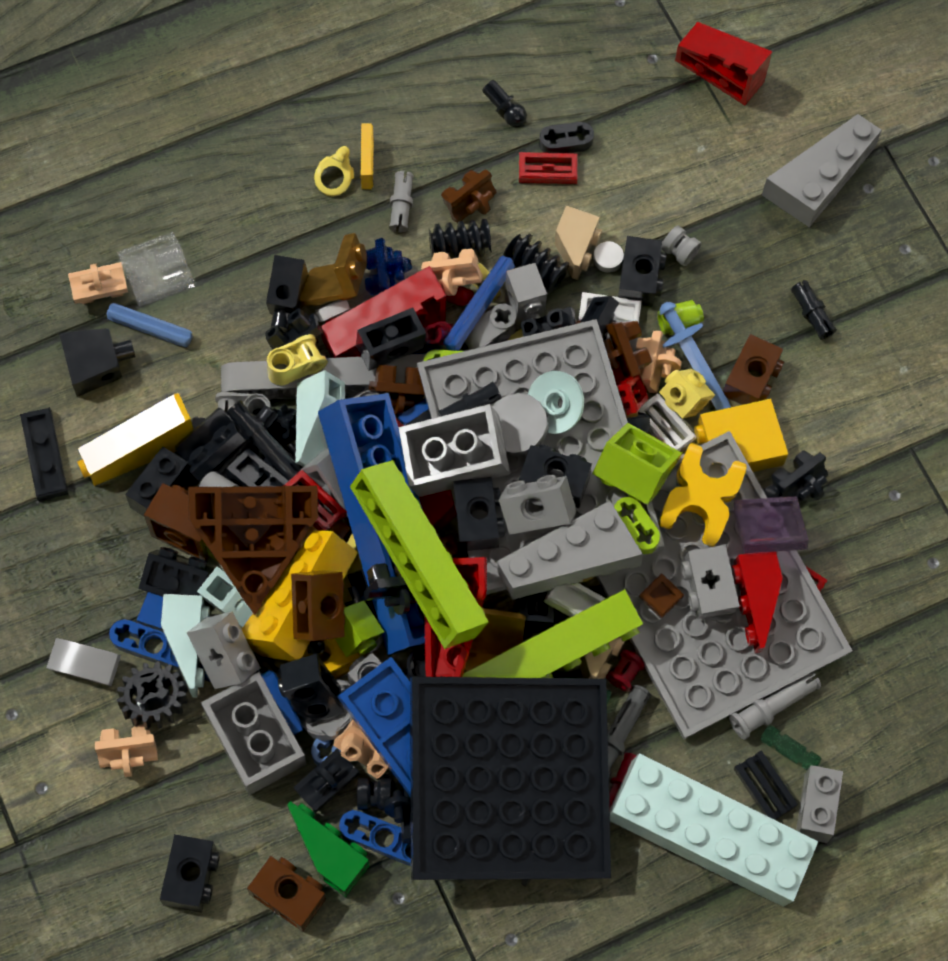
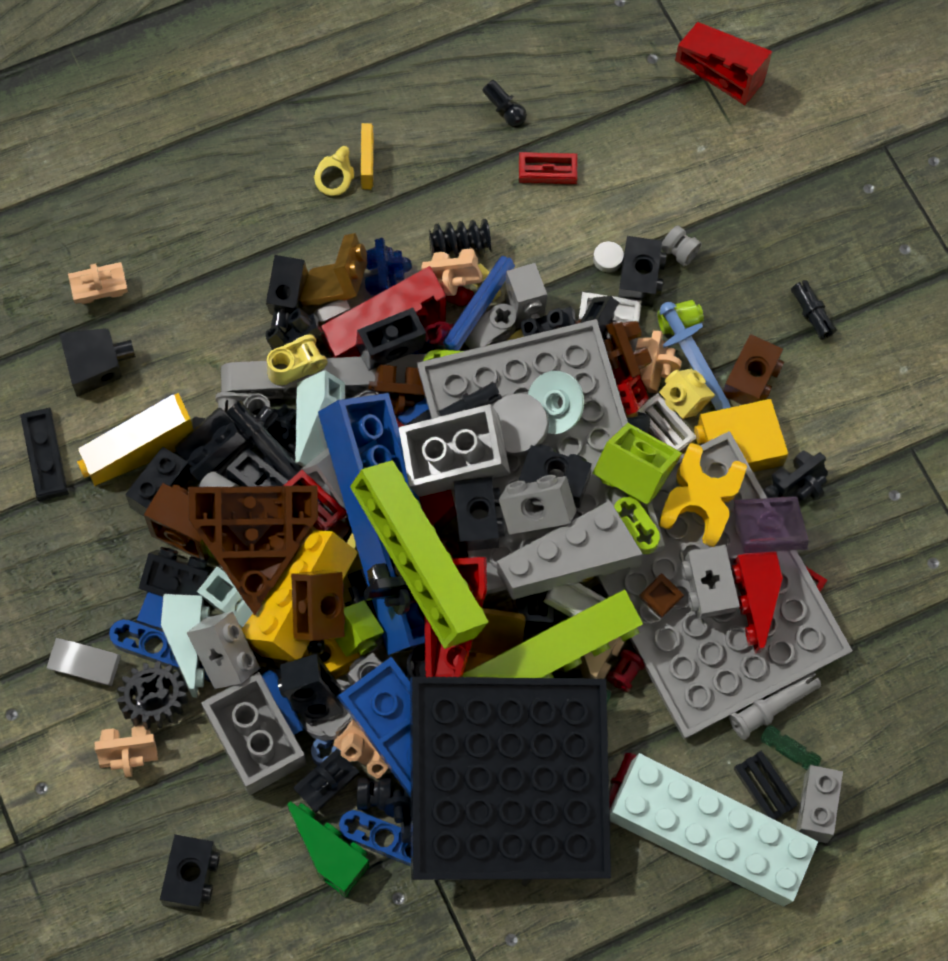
medium blue axle [107,303,193,347] -> none
clear plate [117,232,195,307] -> none
reddish brown brick [247,856,326,932] -> none
light grey pin [389,171,414,233] -> none
reddish brown hips [441,169,497,224] -> none
black piece [503,233,570,294] -> none
black beam [539,122,594,153] -> none
tan slope [555,206,602,280] -> none
dark grey pin [608,685,652,777] -> none
light grey wedge [762,114,882,227] -> none

